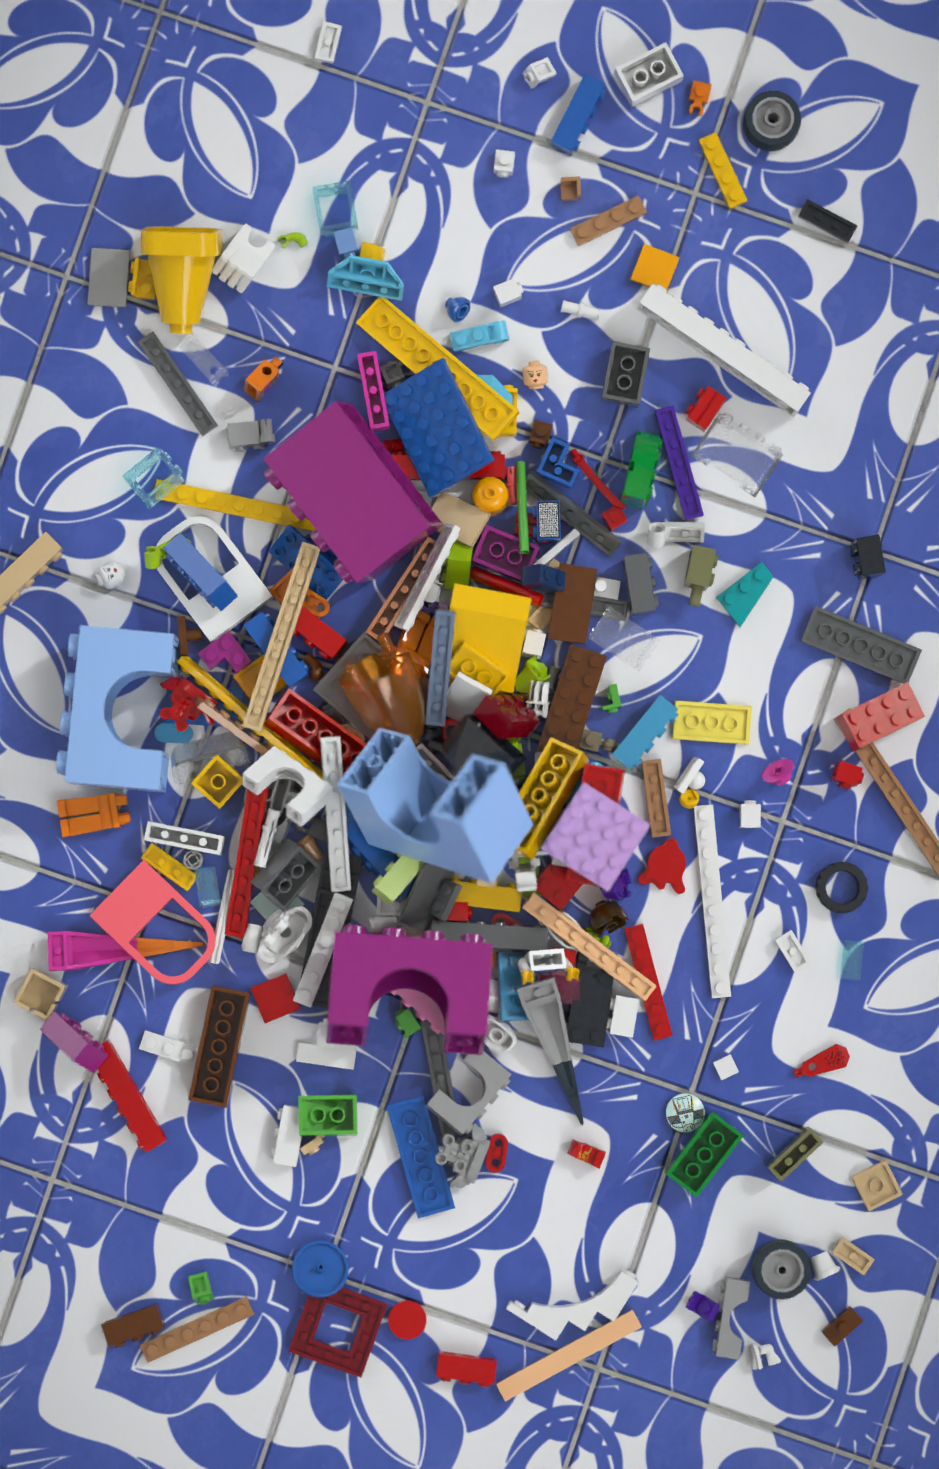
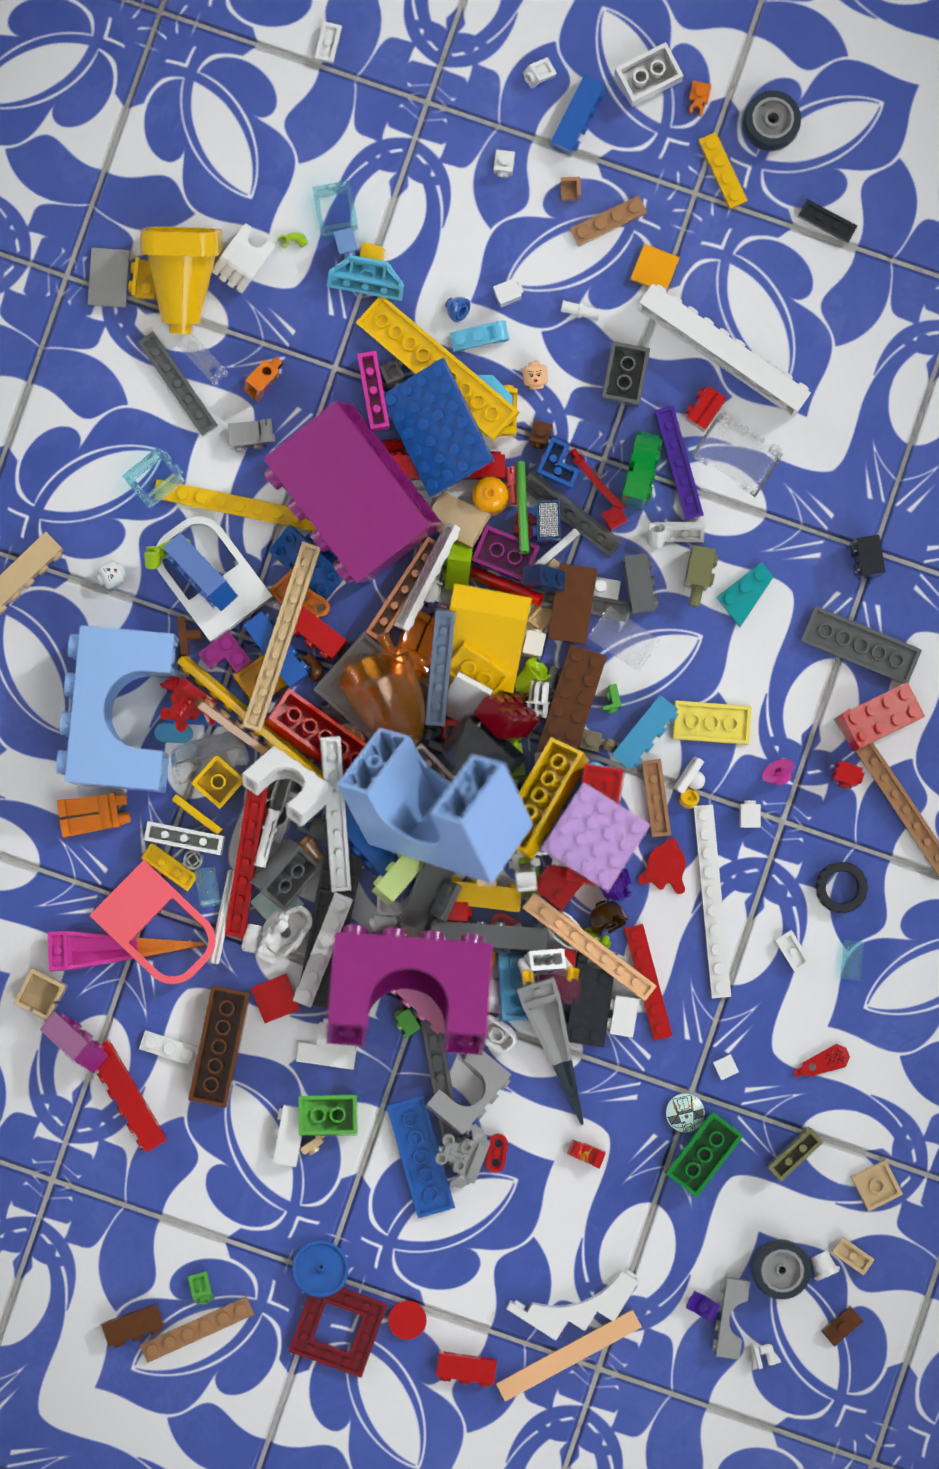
none -> yellow tile [172,794,223,835]

